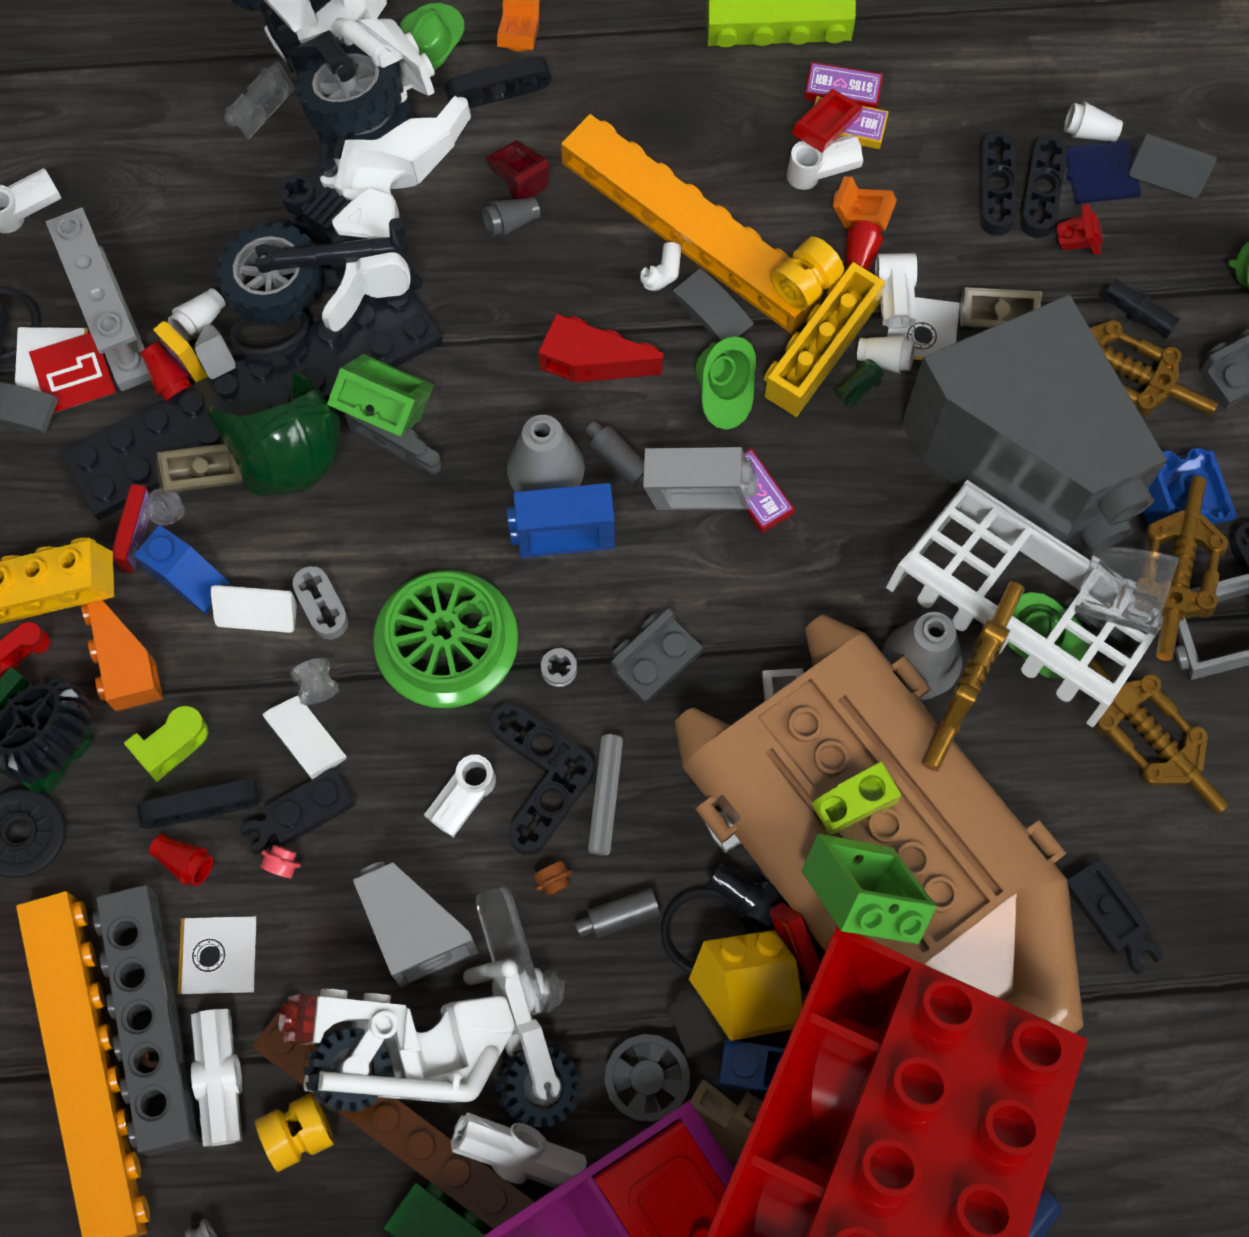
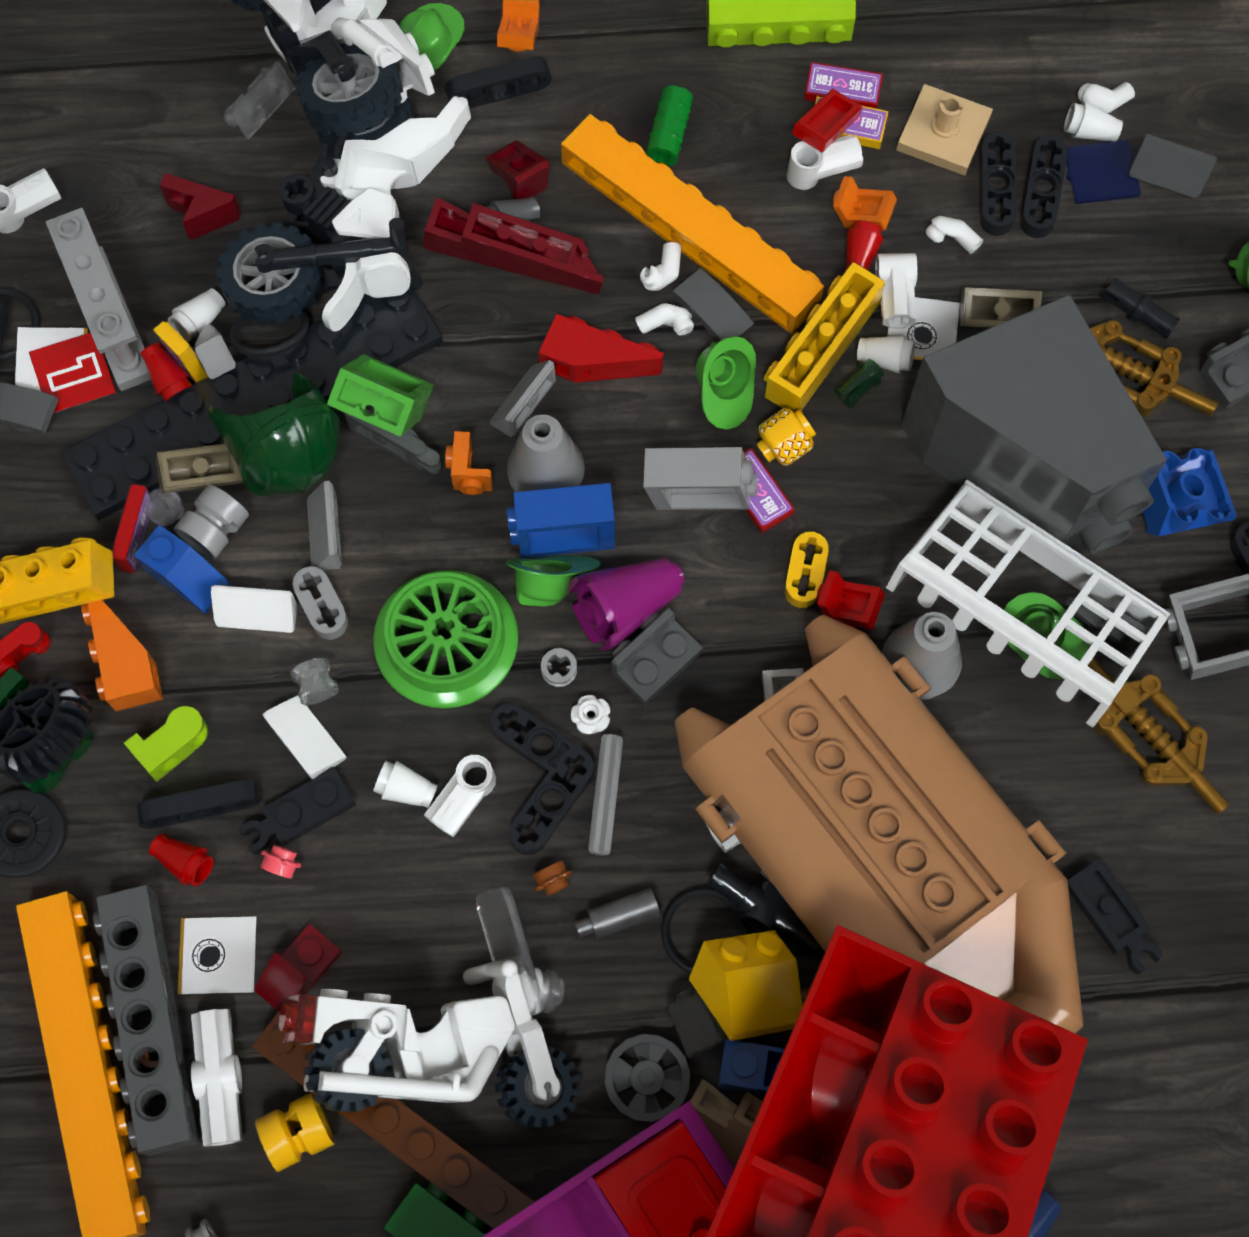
light grey slope [353,862,479,987] -> none
white piece [451,1113,587,1189] -> none
flat silver cylinder [585,421,645,489] -> none
red tile [769,902,820,990] -> none
yellow wheel [770,236,844,311] -> none
bright green window [801,834,937,944] -> none
lime leg [812,761,902,835] -> none
pearl gold bar [923,581,1025,771] -> none
red brick [1057,204,1103,255] -> none
clear plate [1074,547,1179,635] -> none
pearl gold bar [1134,476,1228,661] -> none
none -> dark red slope [159,173,241,240]
none -> light grey wheel [174,484,249,560]
none -> dark red slope [253,923,343,1017]
none -> light grey slope [307,481,342,570]
none -> white cone [373,761,438,808]
none -> dark red wedge [423,198,604,294]
none -> orange bracket [445,431,493,495]
none -> light grey slope [490,360,556,437]
none -> bright green piece [506,555,600,607]
none -> magenta cone [569,558,684,651]
none -> white plate [571,695,611,734]
none -> white arm [635,303,694,336]
none -> green axle [646,85,693,167]
none -> yellow head [756,408,817,466]
none -> yellow beam [785,532,829,608]
none -> red bracket [817,570,885,630]
none -> tan tile [896,84,993,176]
none -> white arm [925,216,983,254]
none -> white arm [1078,82,1135,113]

